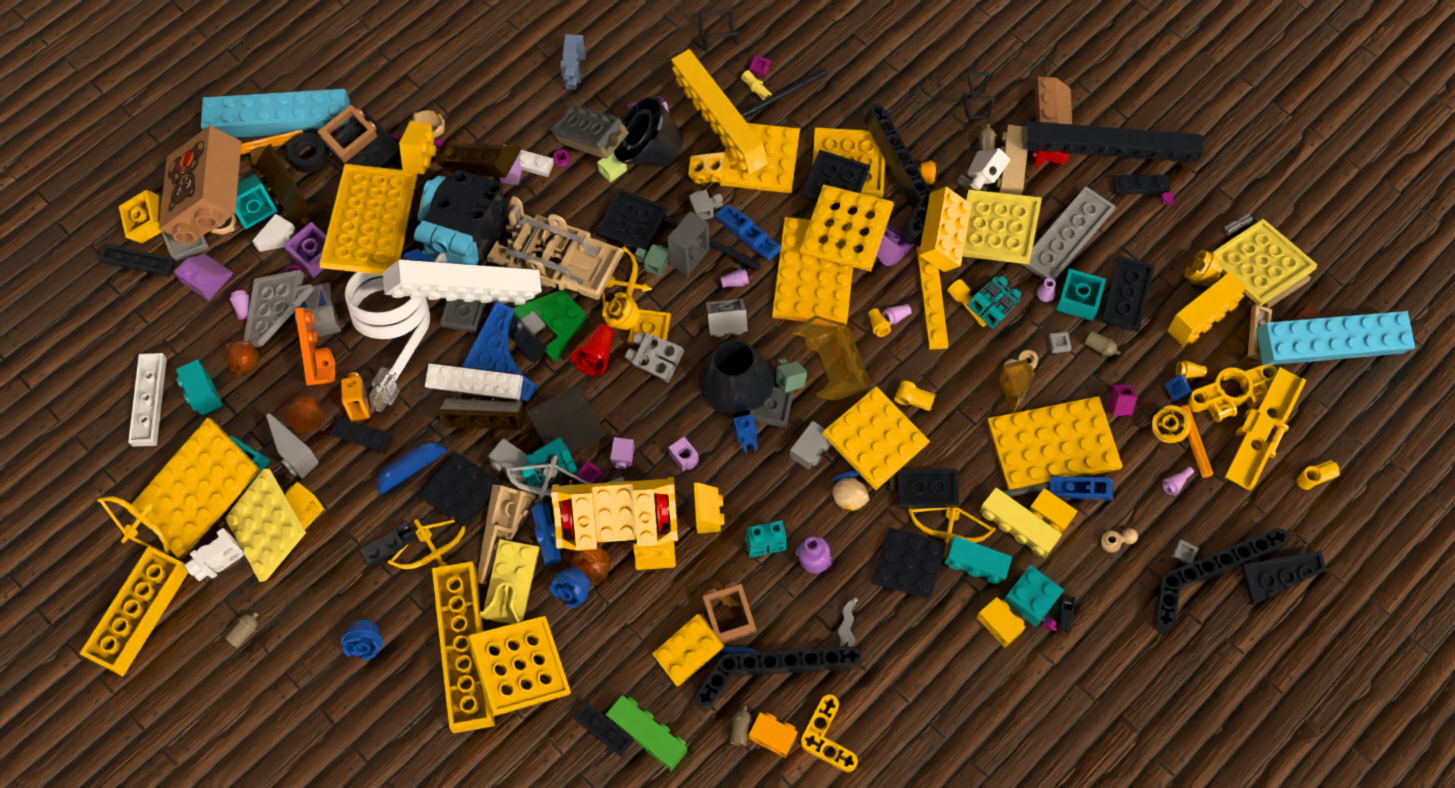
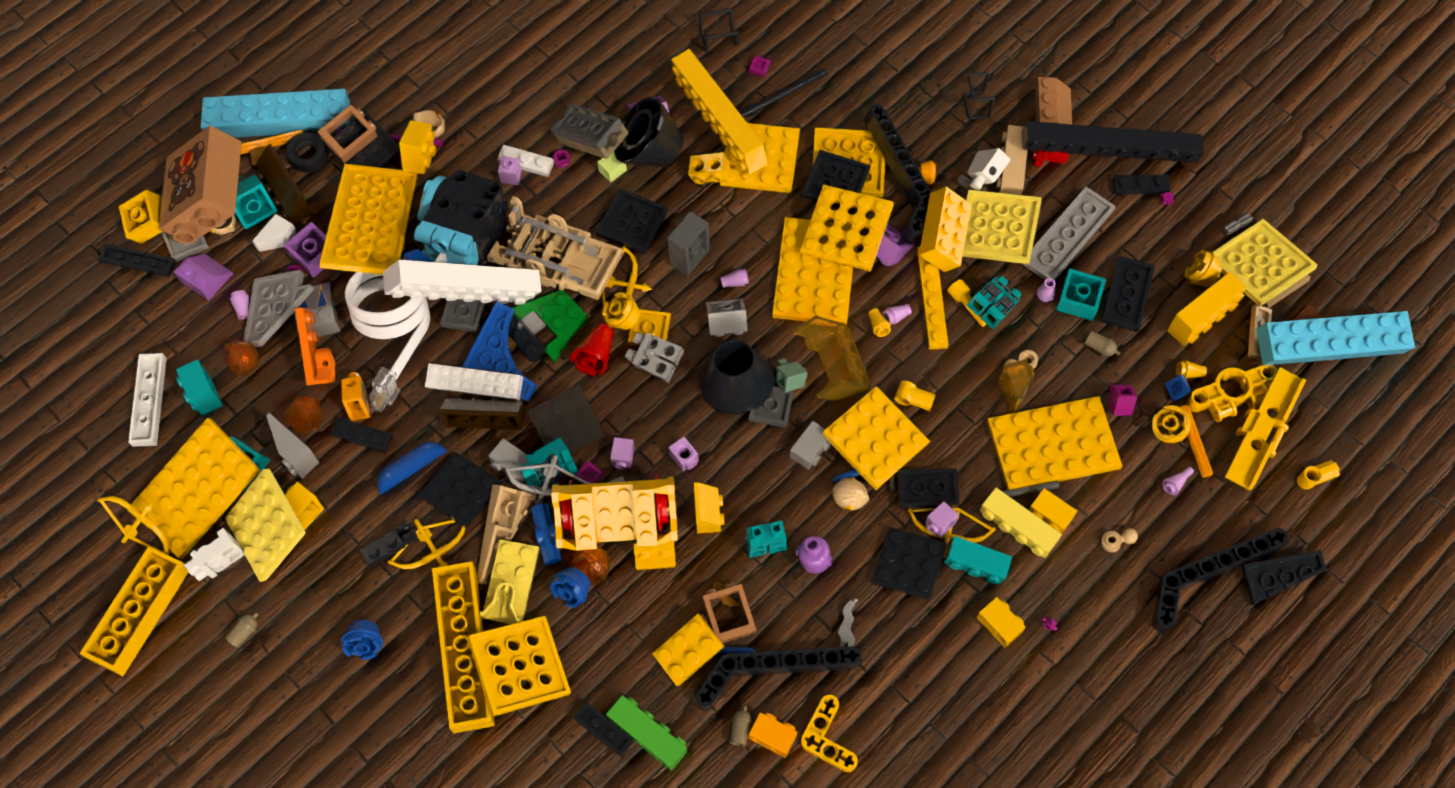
dark brown slope [441,143,521,178] -> none
sand blue hips [560,34,586,90] -> none
sand green brick [635,244,670,277] -> none
black bar [664,216,761,271] -> none
light grey brick [689,190,723,220] -> none
blue slope [715,204,781,261] -> none
blue brick [734,414,757,453] -> none
light yellow pin [741,70,772,100] -> none
dark tan piece [978,124,996,151] -> none
teal brick [1004,565,1064,627] -> none
light grey tile [1048,332,1072,353] -> none
blue slope [1050,477,1114,501] -> none
black bar [1057,594,1076,633] -> none
light grey tile [1171,539,1199,565] -> none
none -> lavender brick [926,502,959,538]

